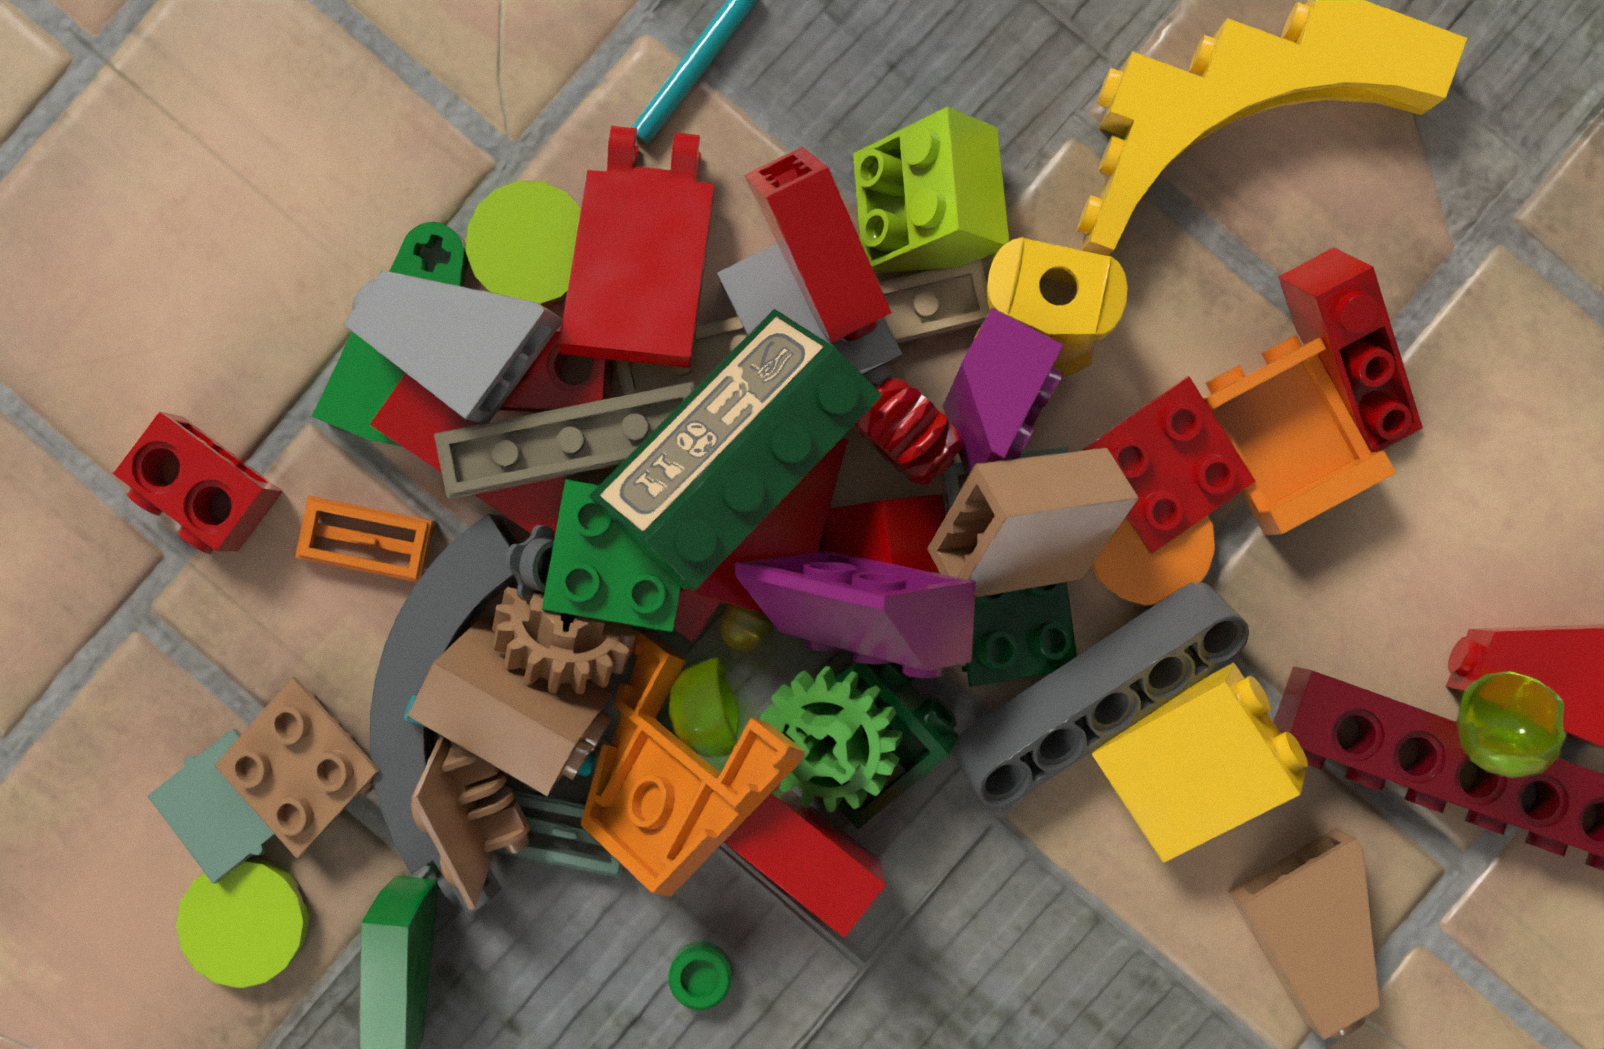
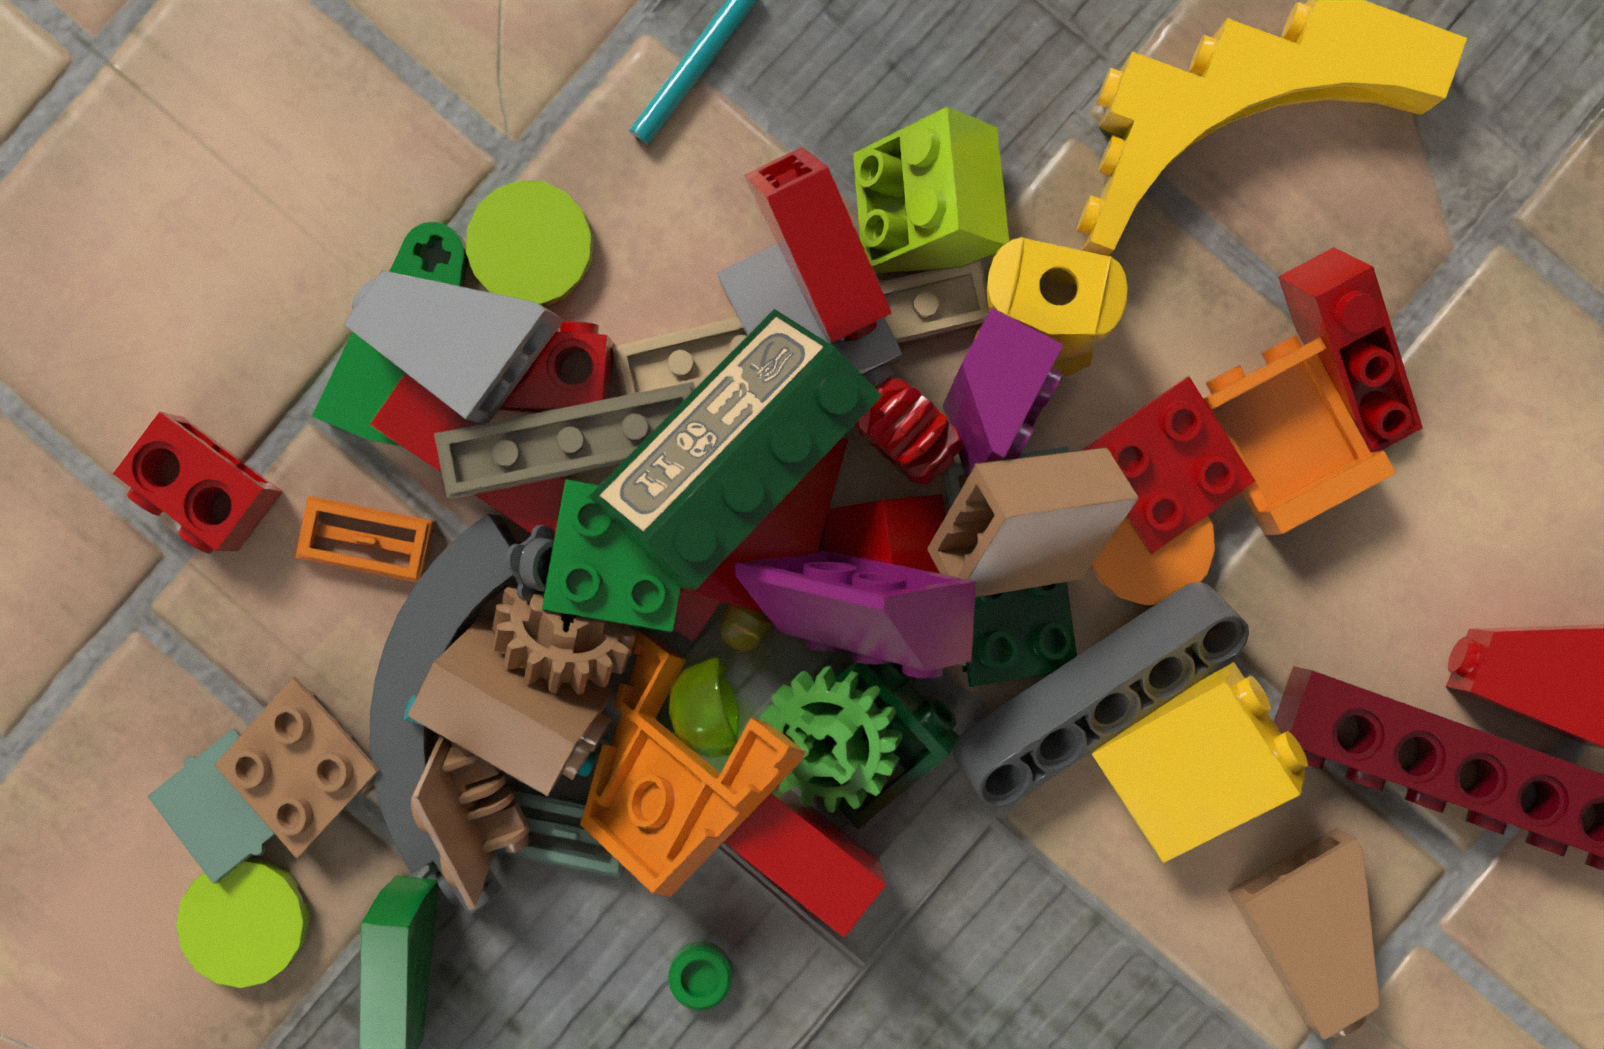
red tile [559,126,714,368] -> none
clear neon green hair [1456,671,1567,778] -> none

